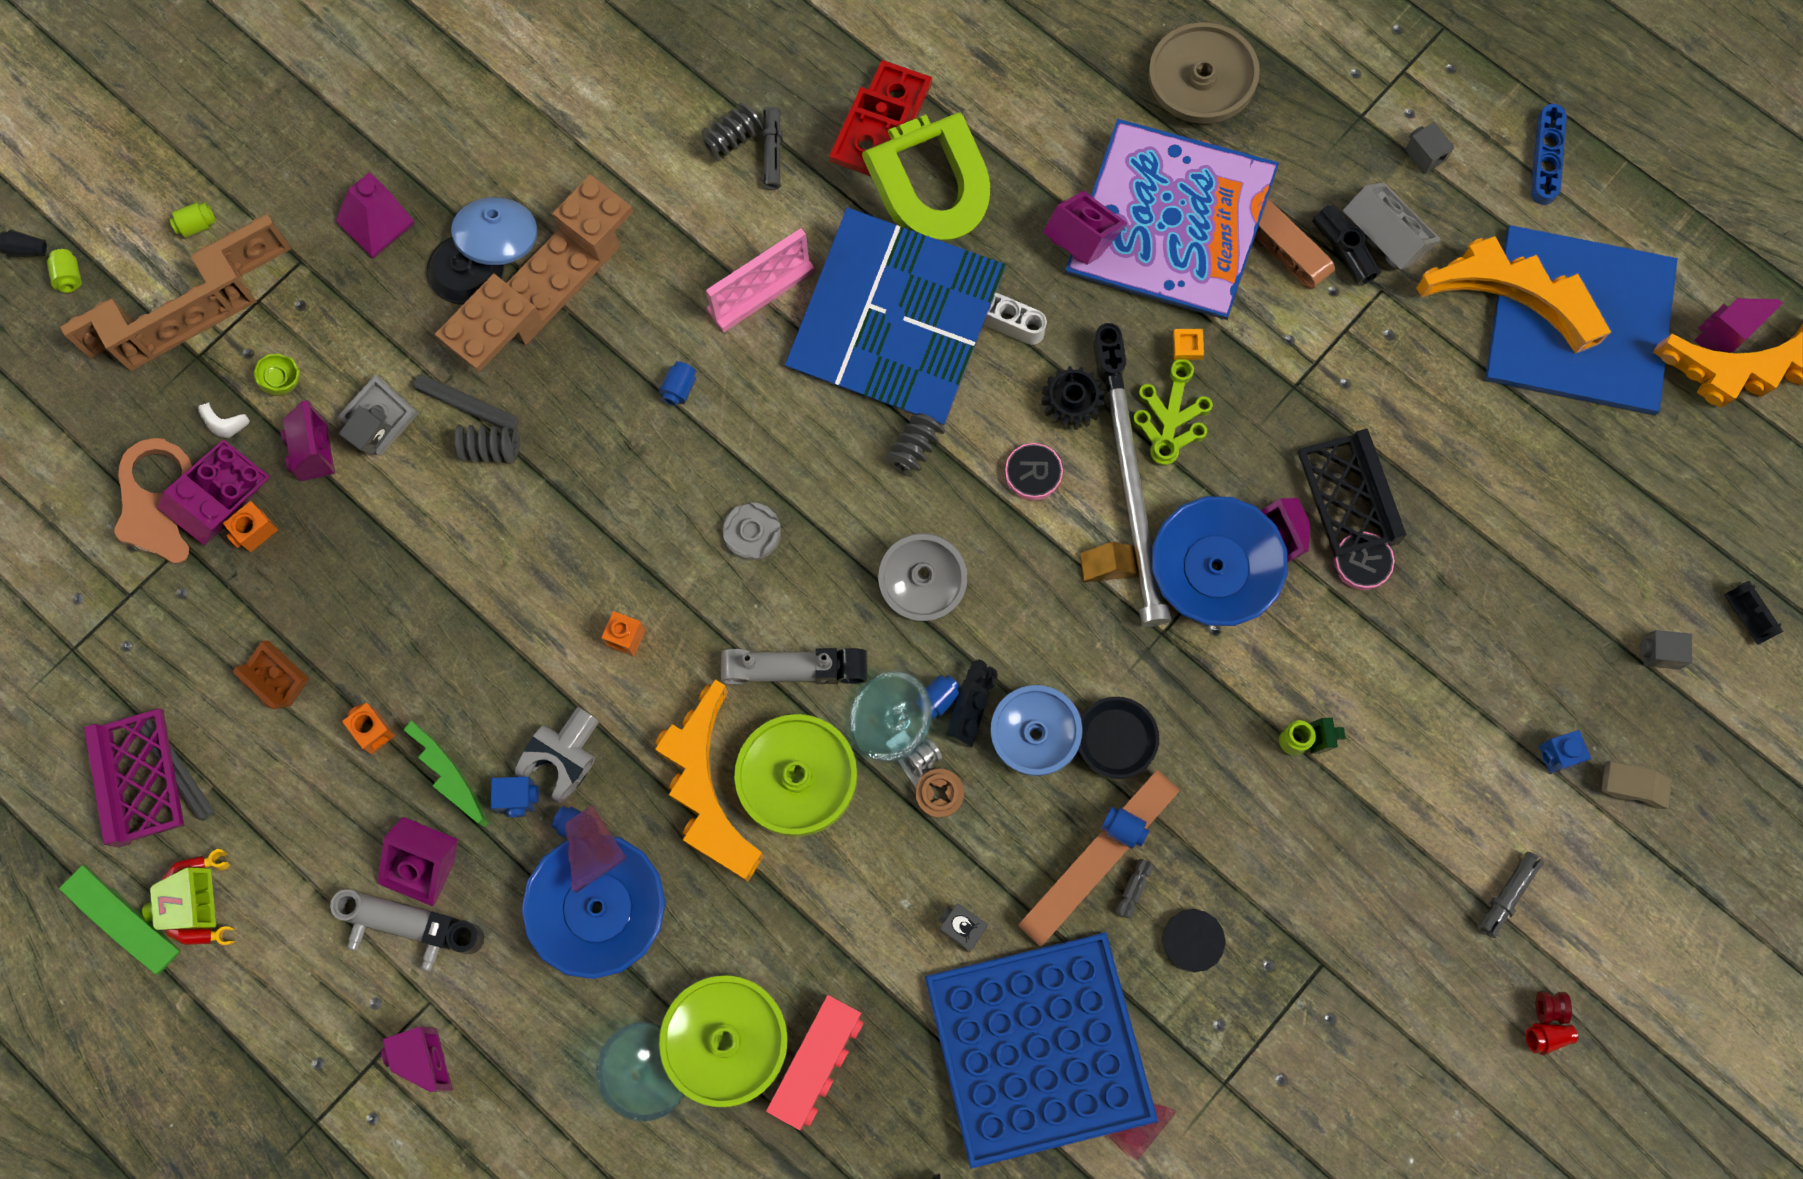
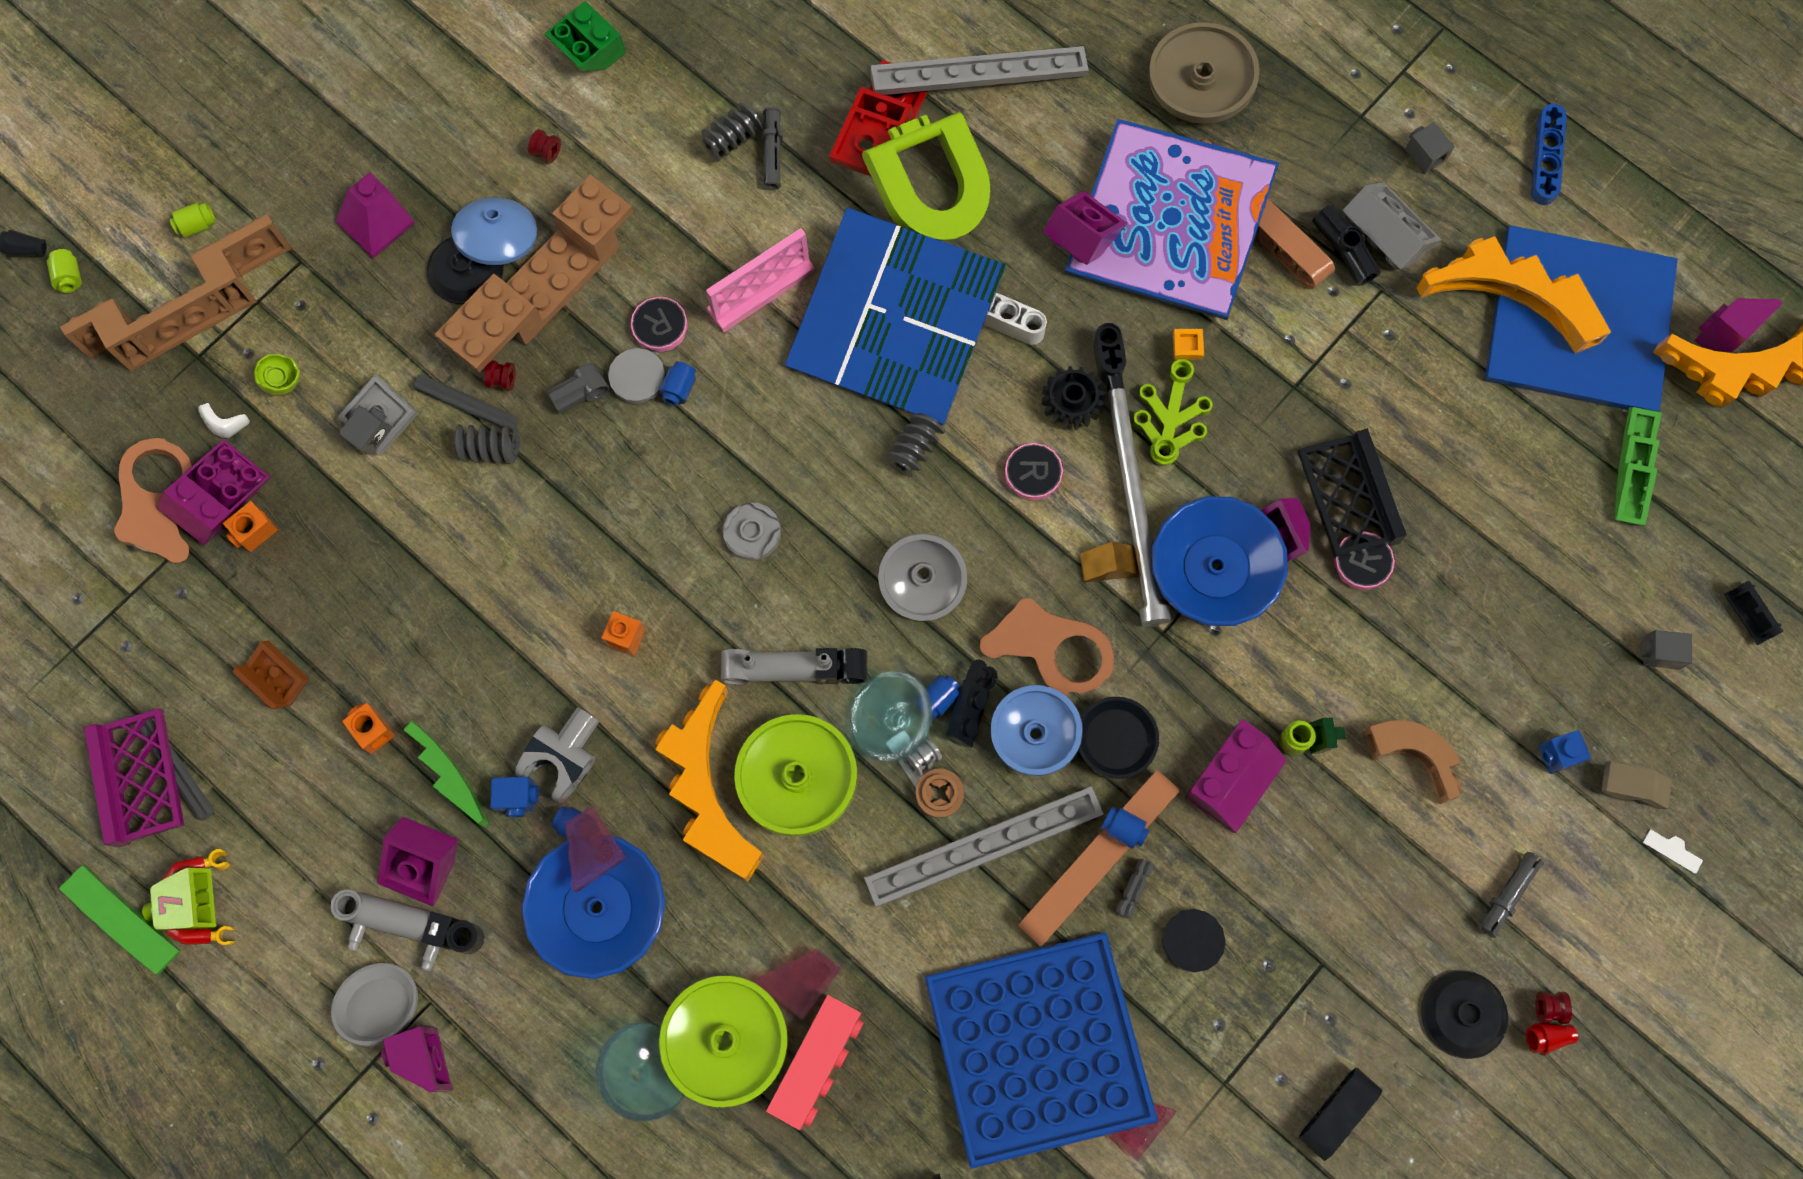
magenta slope [281,400,335,481] -> none
dark grey brick [938,903,989,953] -> none
none -> light grey piece [331,963,418,1047]
none -> dark red wheel [484,360,515,391]
none -> dark red wheel [528,129,561,163]
none -> green slope [544,1,626,71]
none -> dark grey piece [547,363,609,414]
none -> light grey tile [608,348,666,405]
none -> black tile [631,297,688,352]
none -> clear pink wing [755,949,842,1020]
none -> light grey plate [864,786,1104,908]
none -> light grey plate [870,46,1089,95]
none -> nougat animal [980,598,1114,697]
none -> magenta slope [1185,719,1287,833]
none -> black beam [1299,1067,1383,1161]
none -> medium nougat arch [1363,720,1461,804]
none -> black piece [1421,971,1508,1059]
none -> bright green slope [1614,407,1662,526]
none -> white sticker [1643,829,1703,874]

